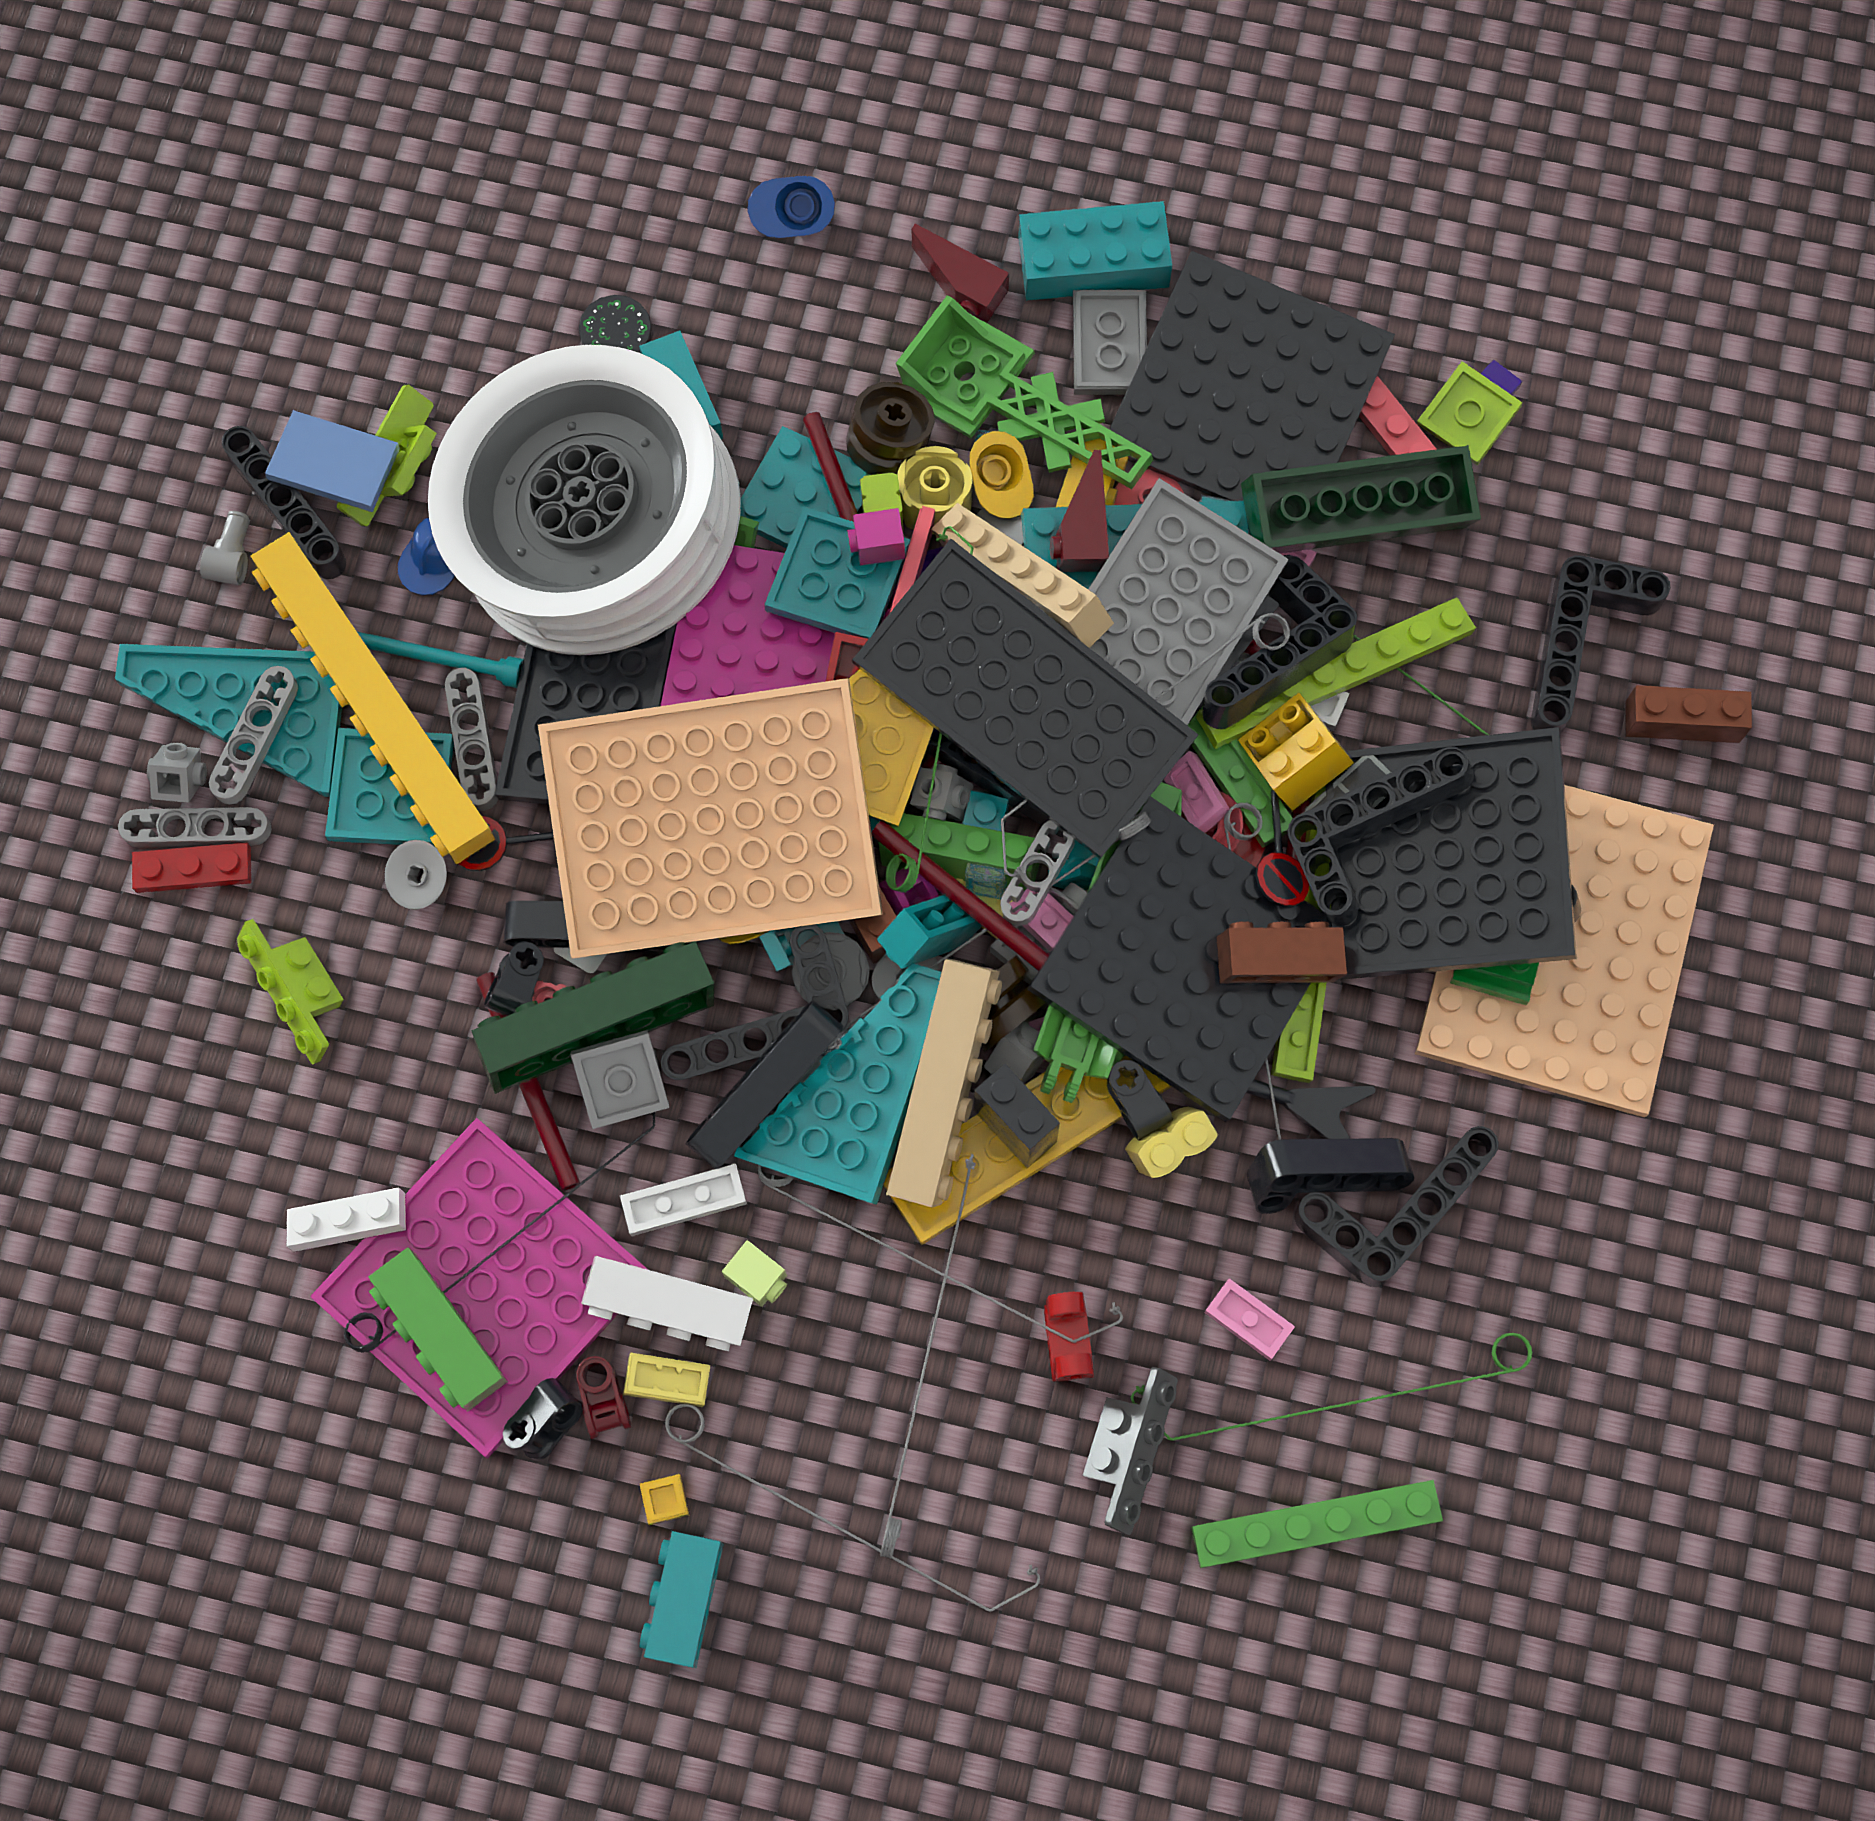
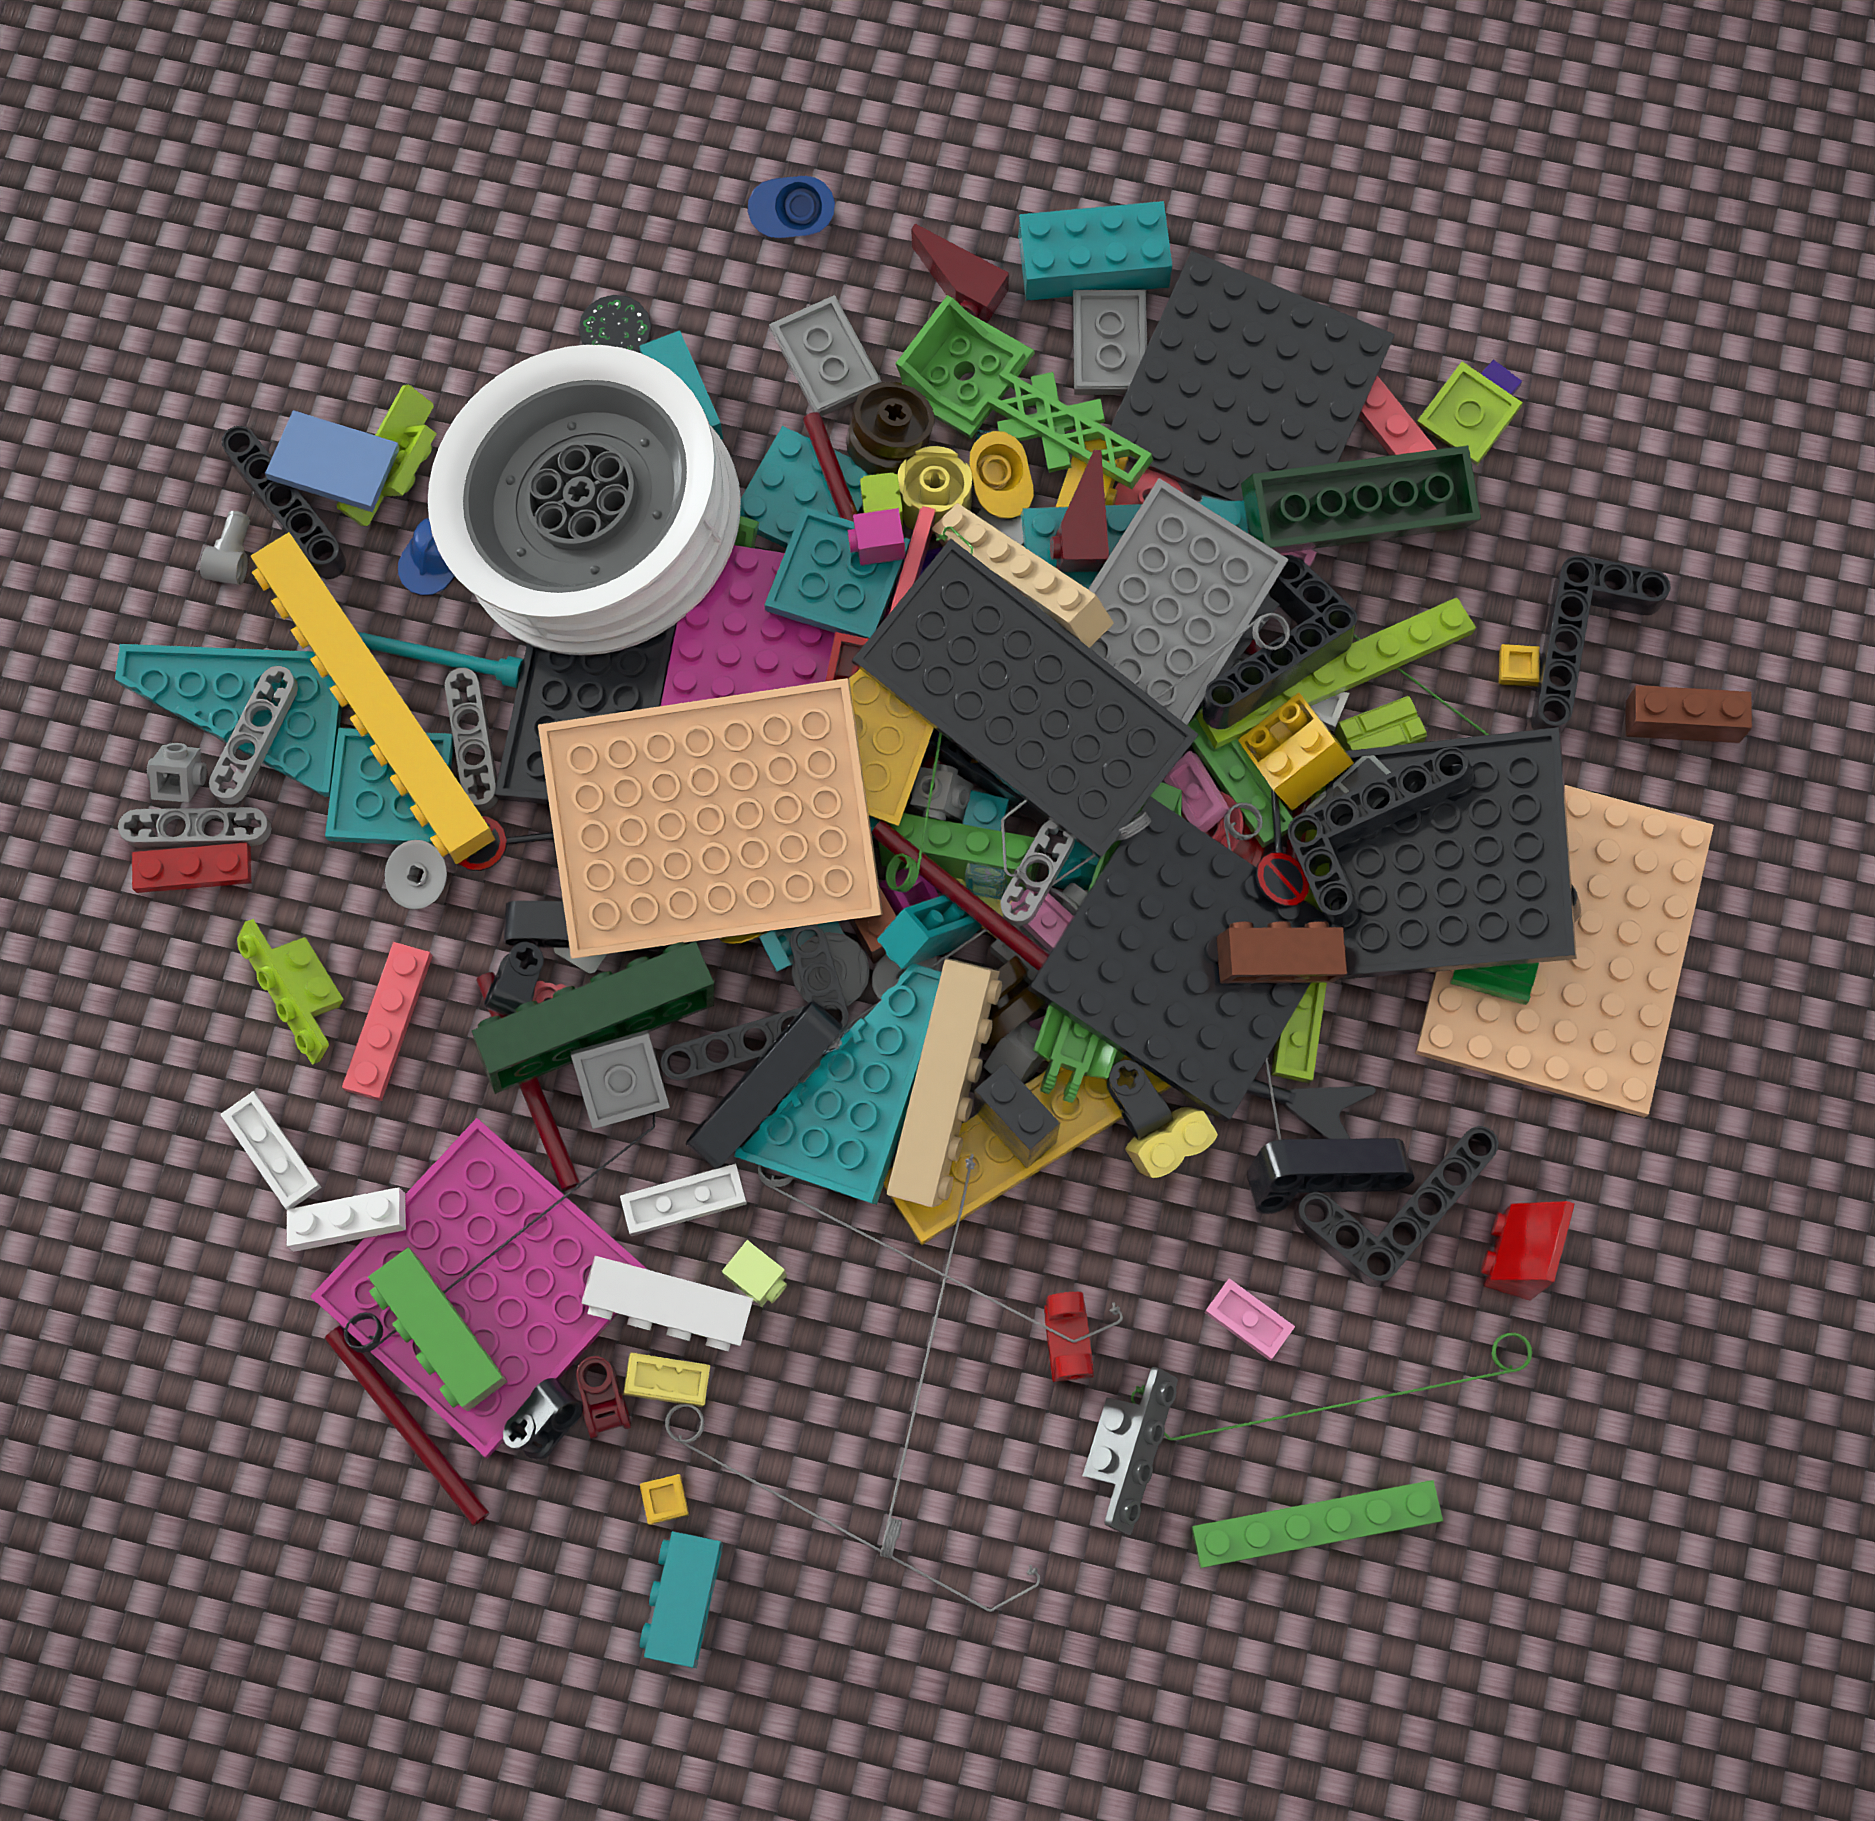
none -> white plate [220,1091,322,1209]
none -> dark red piece [325,1326,490,1526]
none -> coral plate [342,942,433,1101]
none -> light grey tile [769,295,881,417]
none -> lime brick [1335,696,1427,751]
none -> red slope [1481,1201,1575,1301]
none -> yellow tile [1499,644,1540,686]

